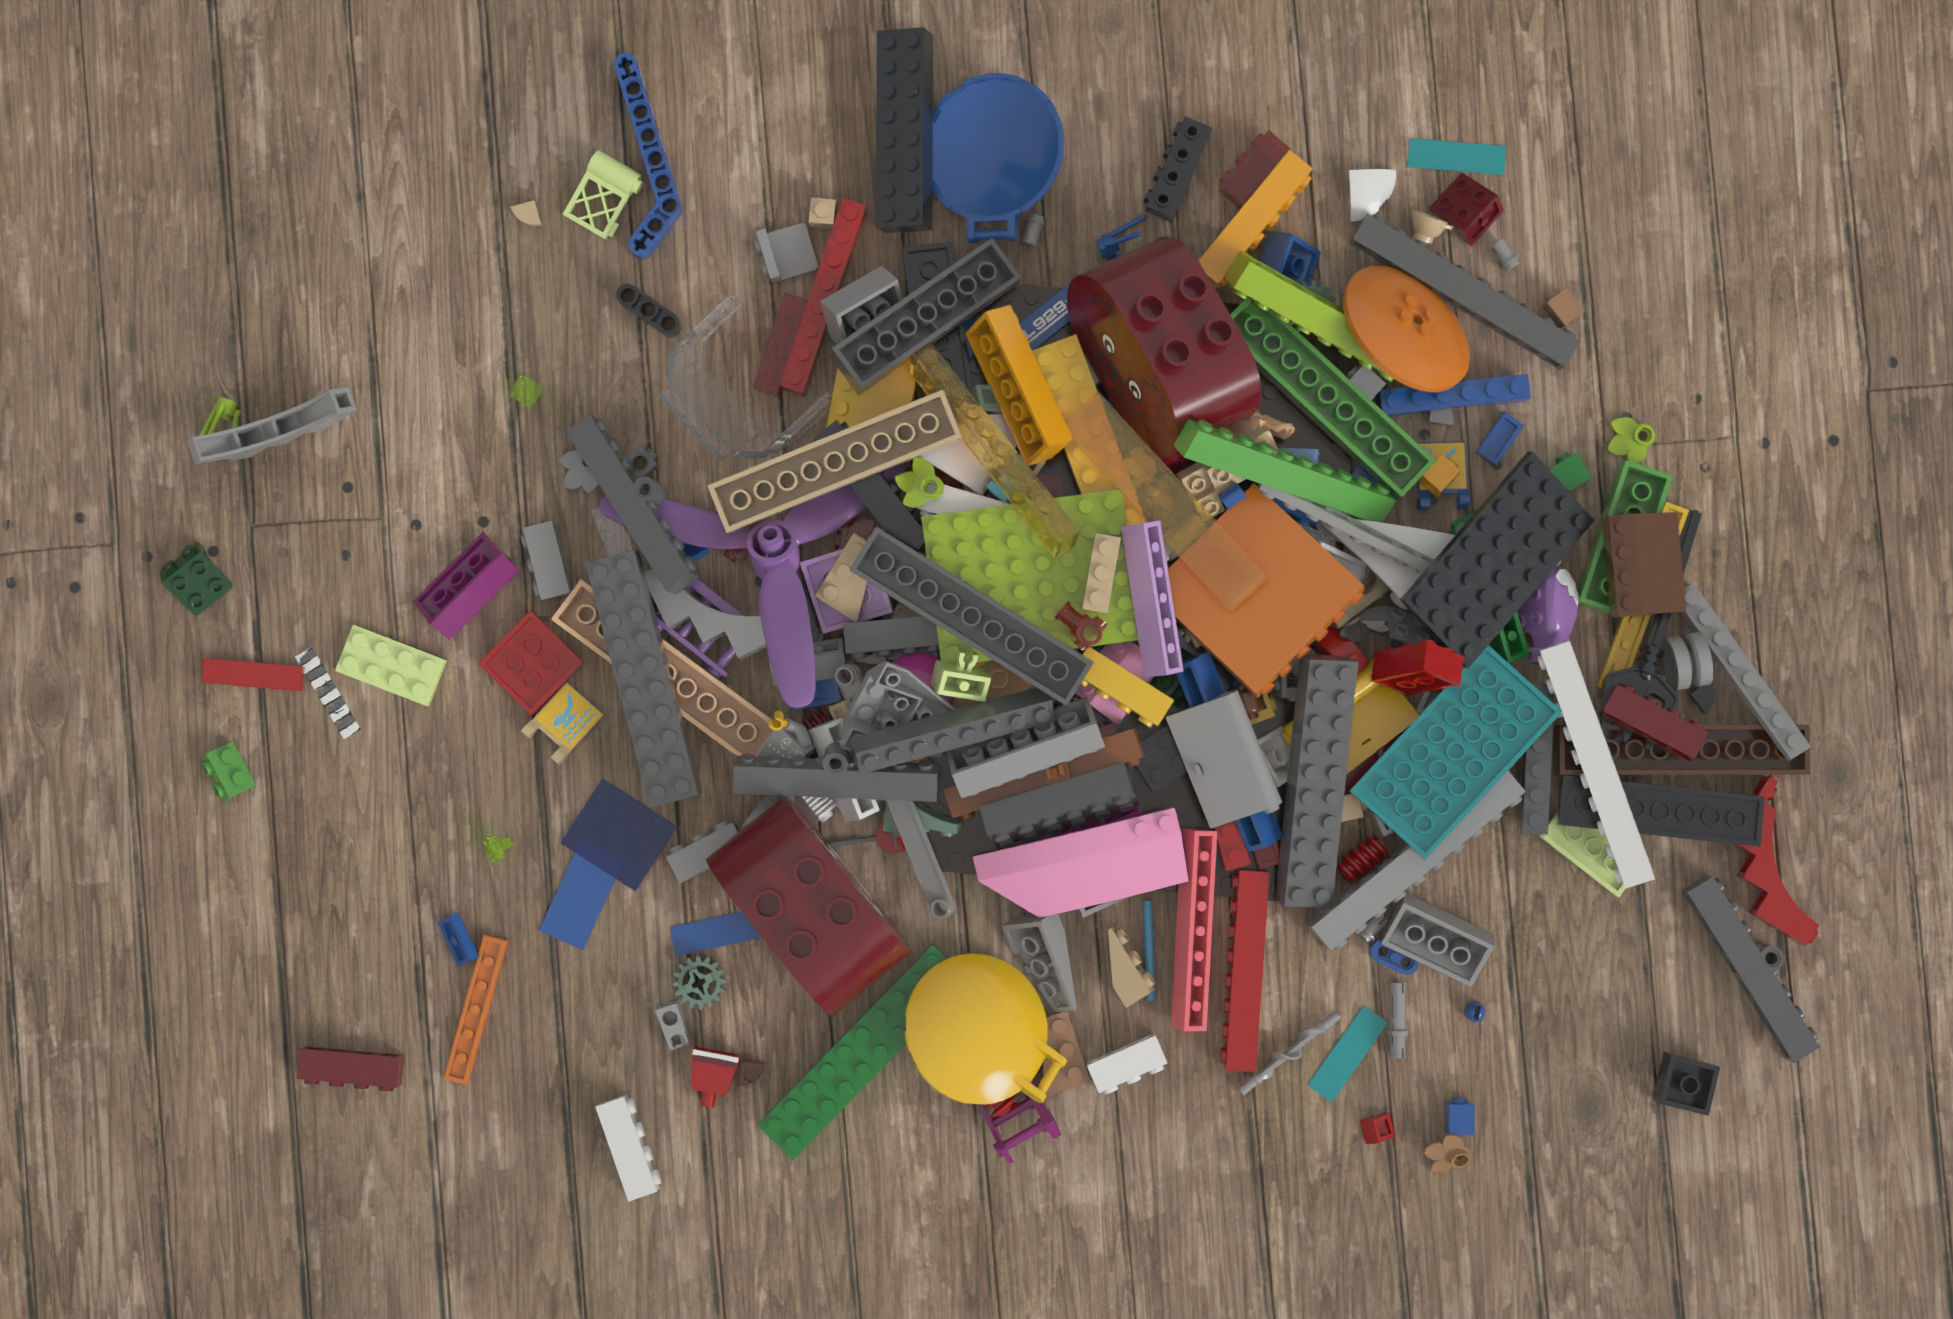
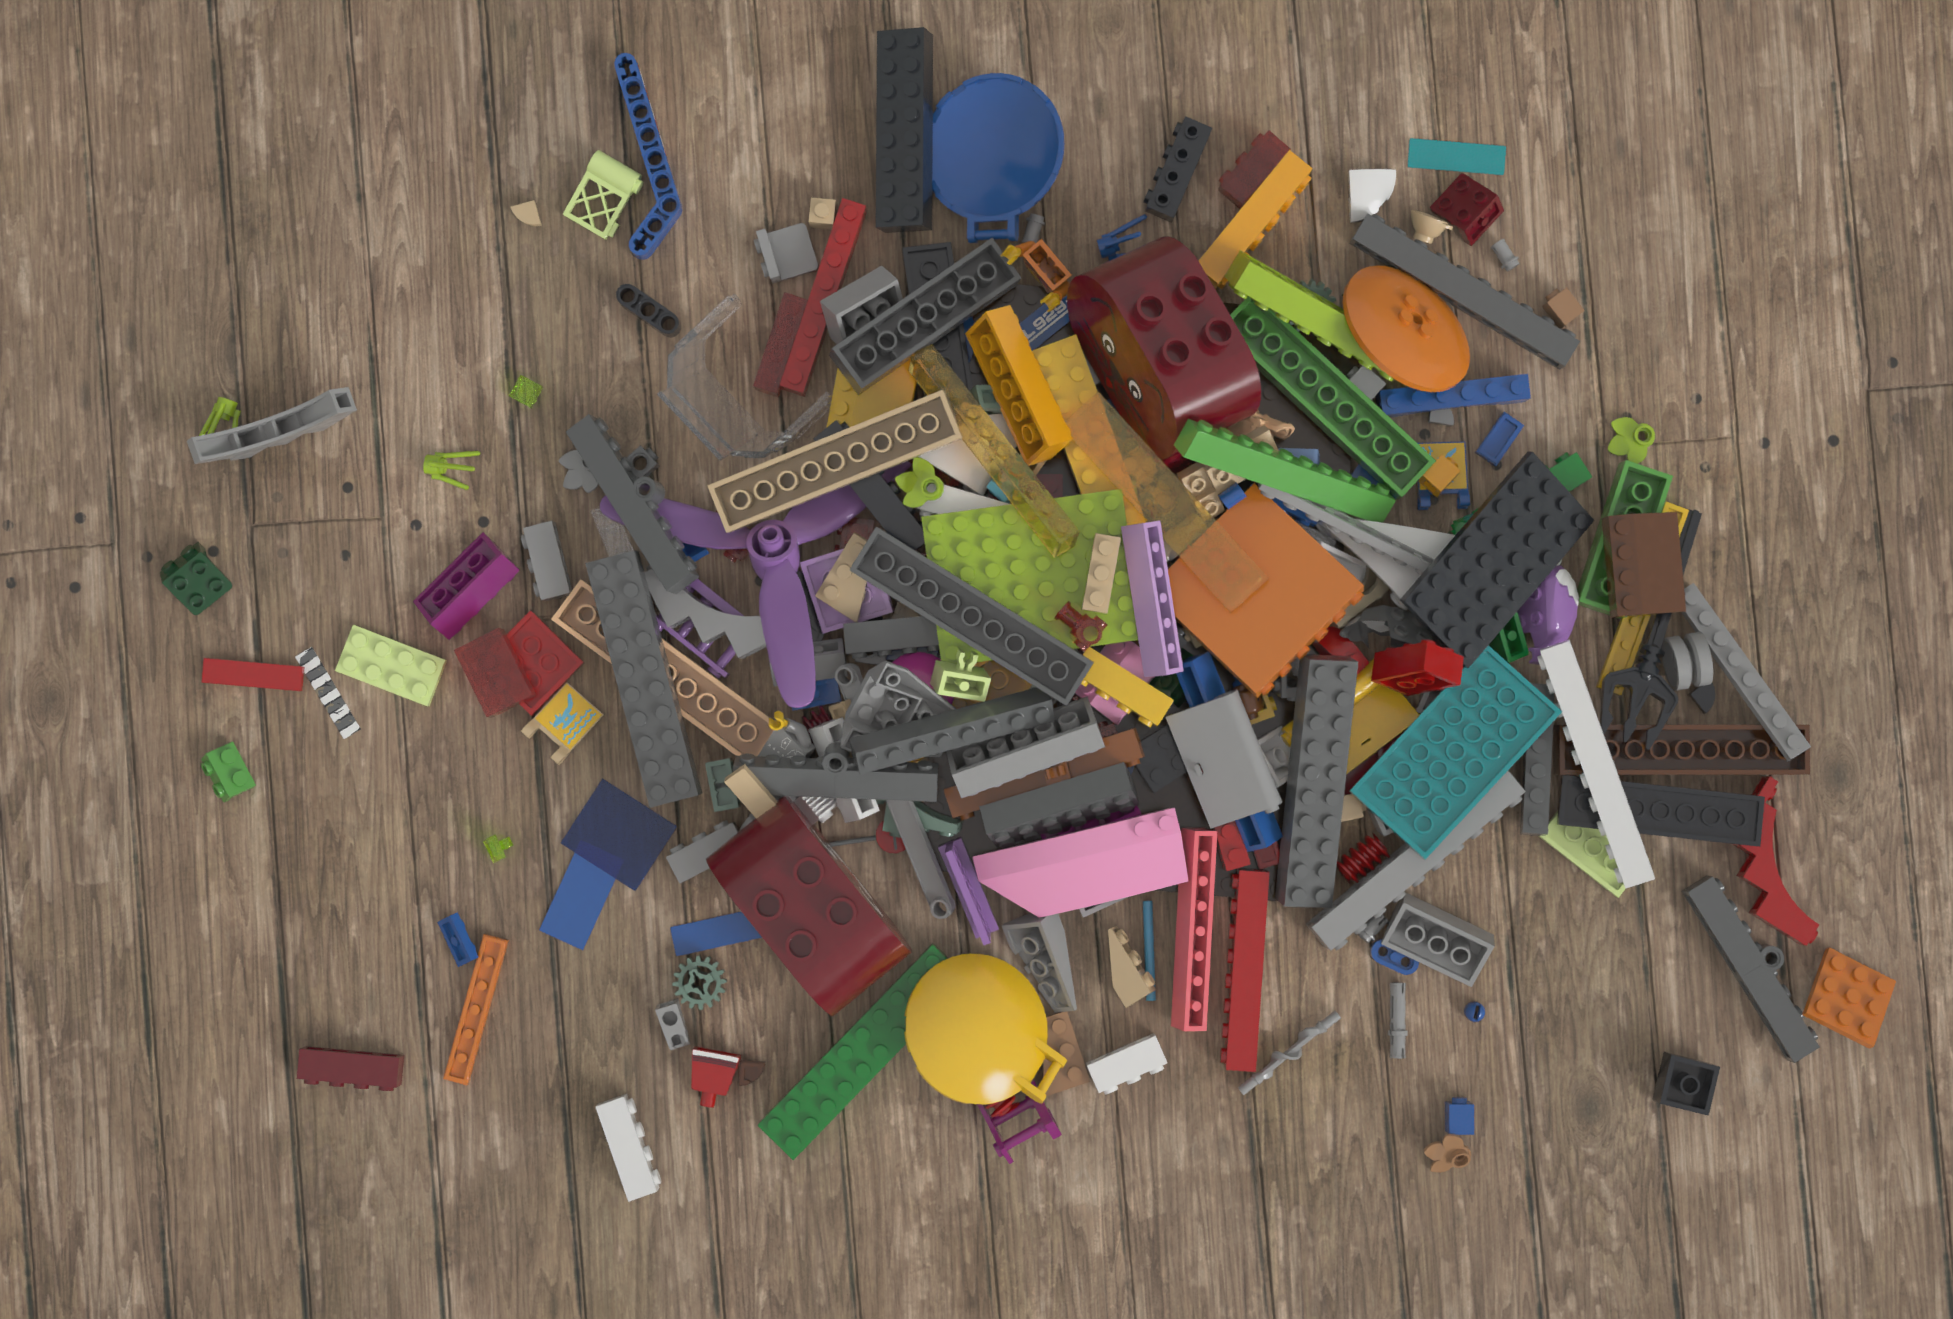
blue slope [1260,231,1321,284] -> none
teal sticker [1308,1006,1388,1102] -> none
red slope [1360,1112,1395,1144] -> none
dark red brick [1599,684,1709,761] -> none
none -> lime plant [423,451,480,490]
none -> clear red brick [454,628,537,718]
none -> sand green brick [705,758,741,812]
none -> tan tile [724,764,777,819]
none -> medium lavender fence [938,837,999,945]
none -> orange torso [1000,239,1072,312]
none -> orange plate [1802,947,1896,1049]

